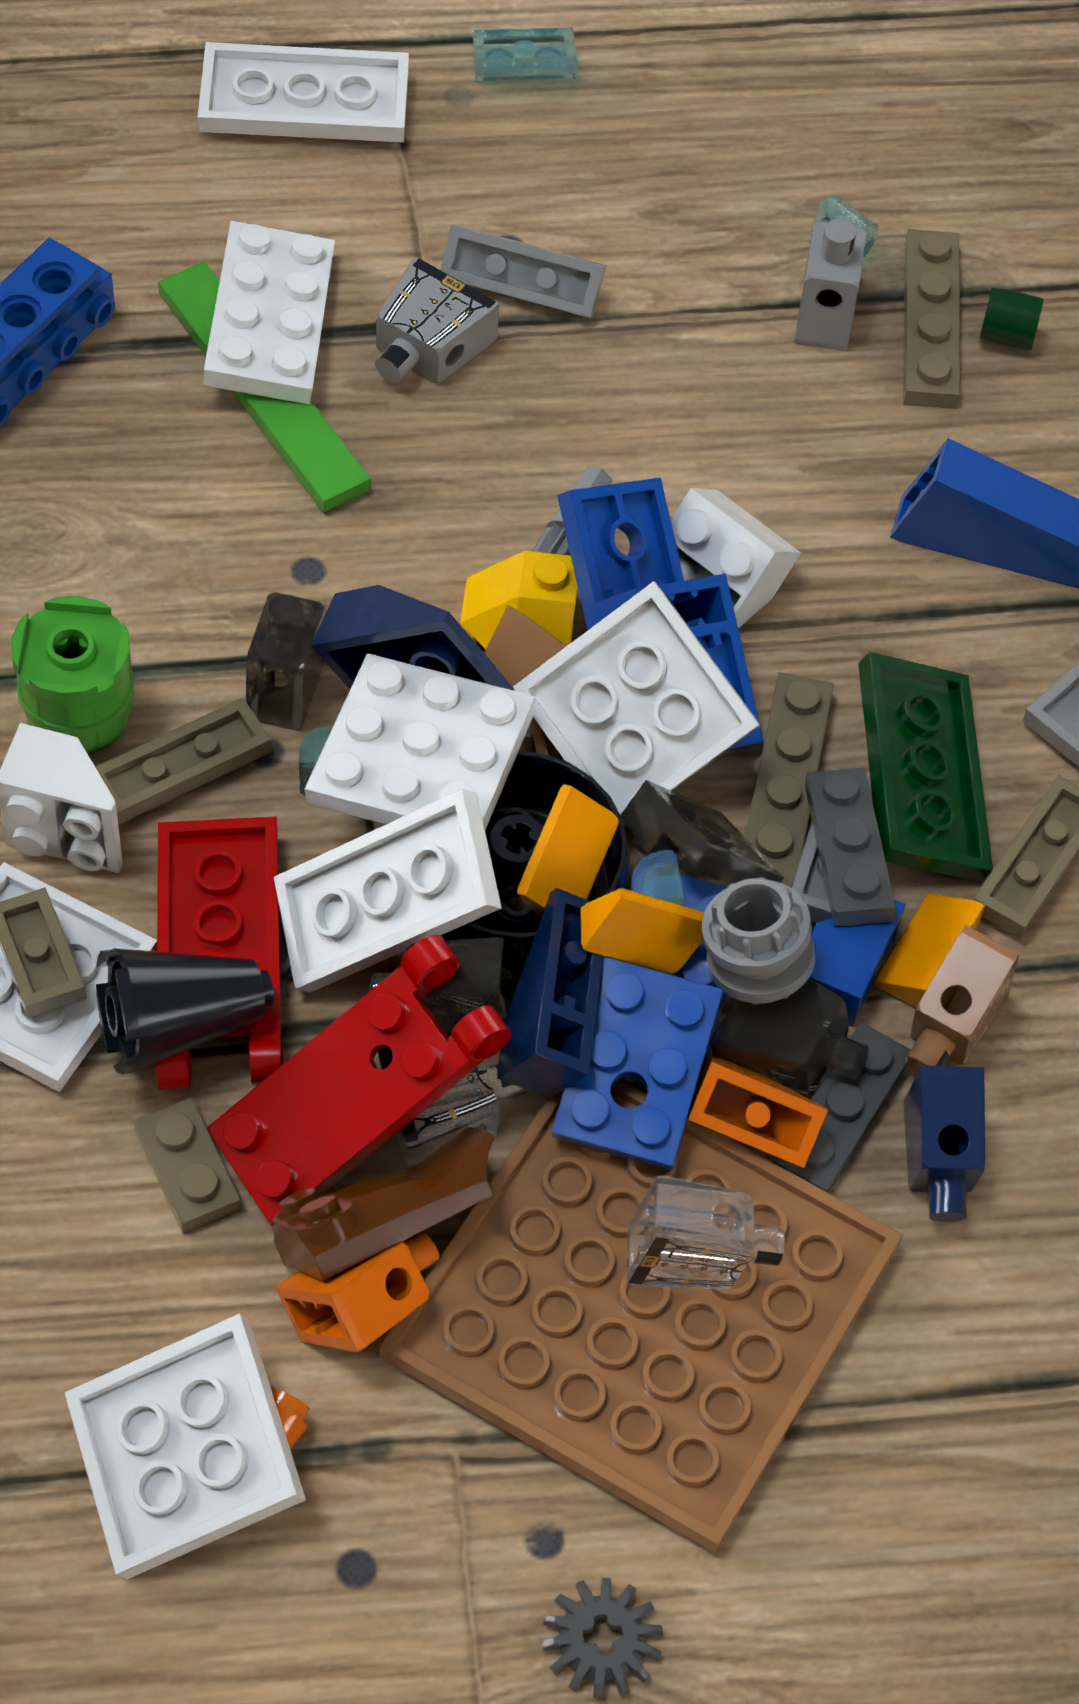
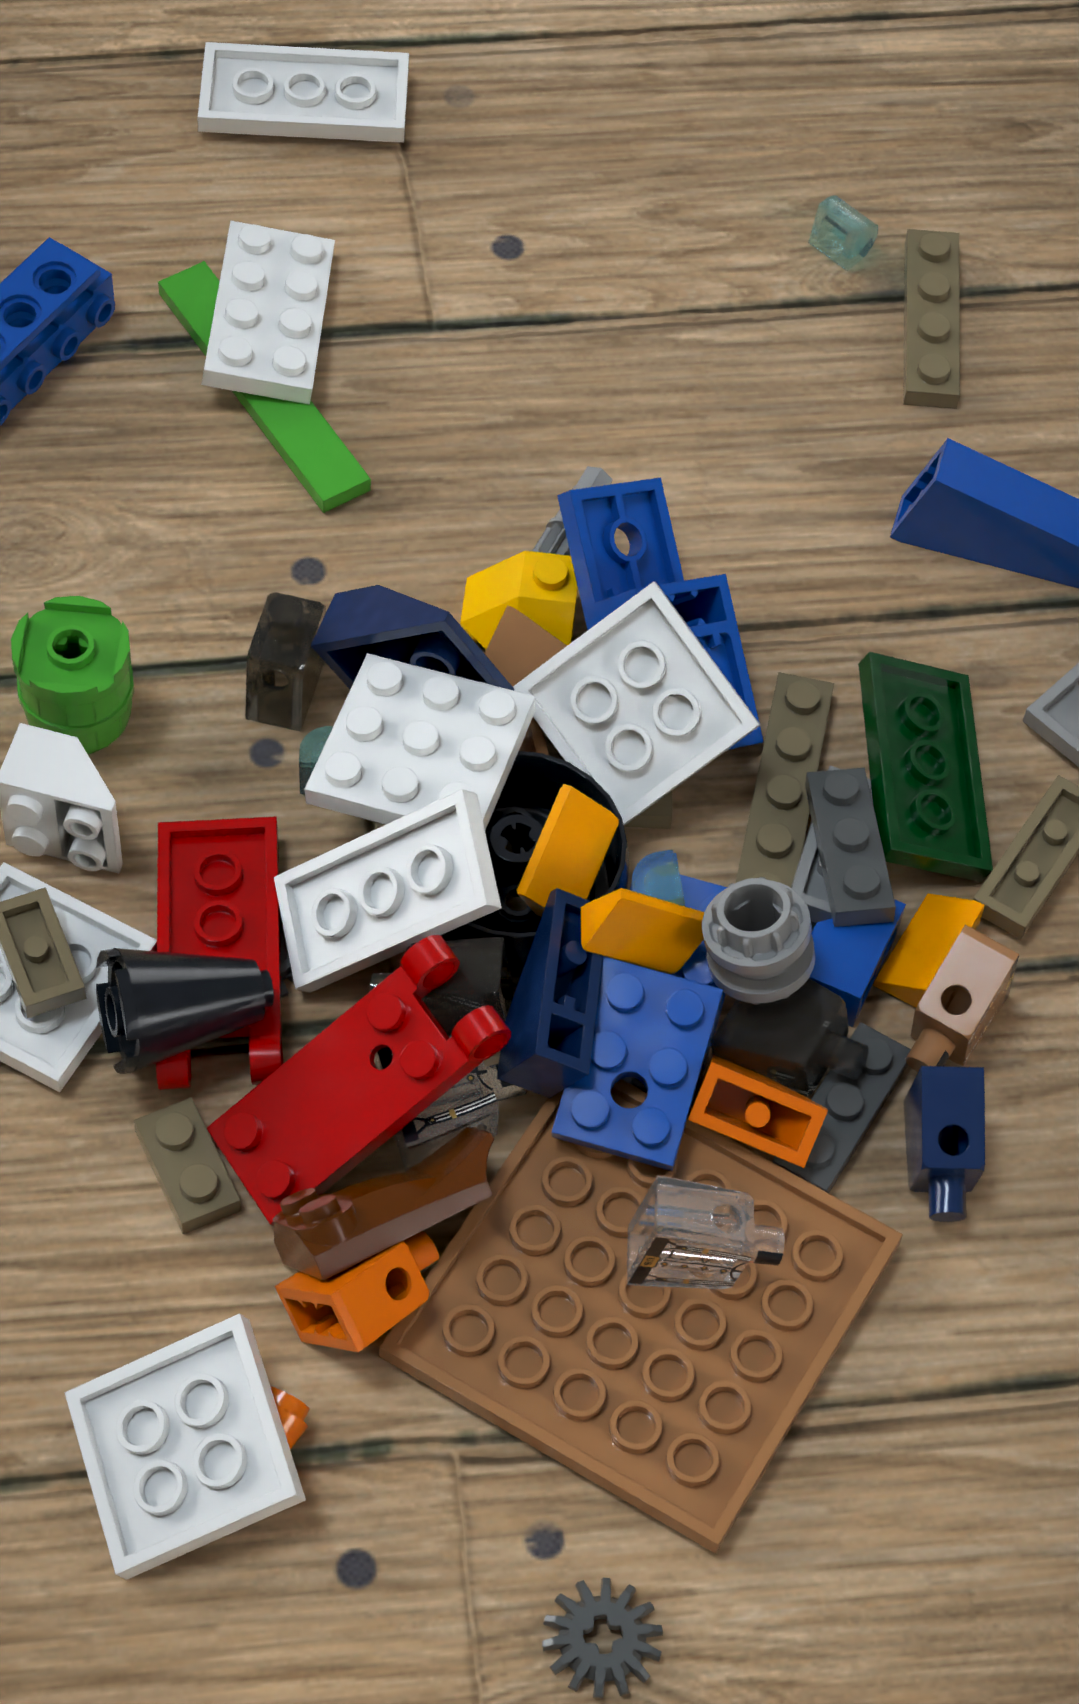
dark tan plate [95,697,272,825] -> none
light grey torso [375,257,499,384] -> none
light grey plate [440,224,607,318] -> none
clear light blue plate [472,27,577,82] -> none
clear smoke plate [621,780,784,885] -> none
white slope [671,488,801,629] -> none
light grey torso [794,219,866,351] -> none
dark green brick [979,287,1044,350] -> none

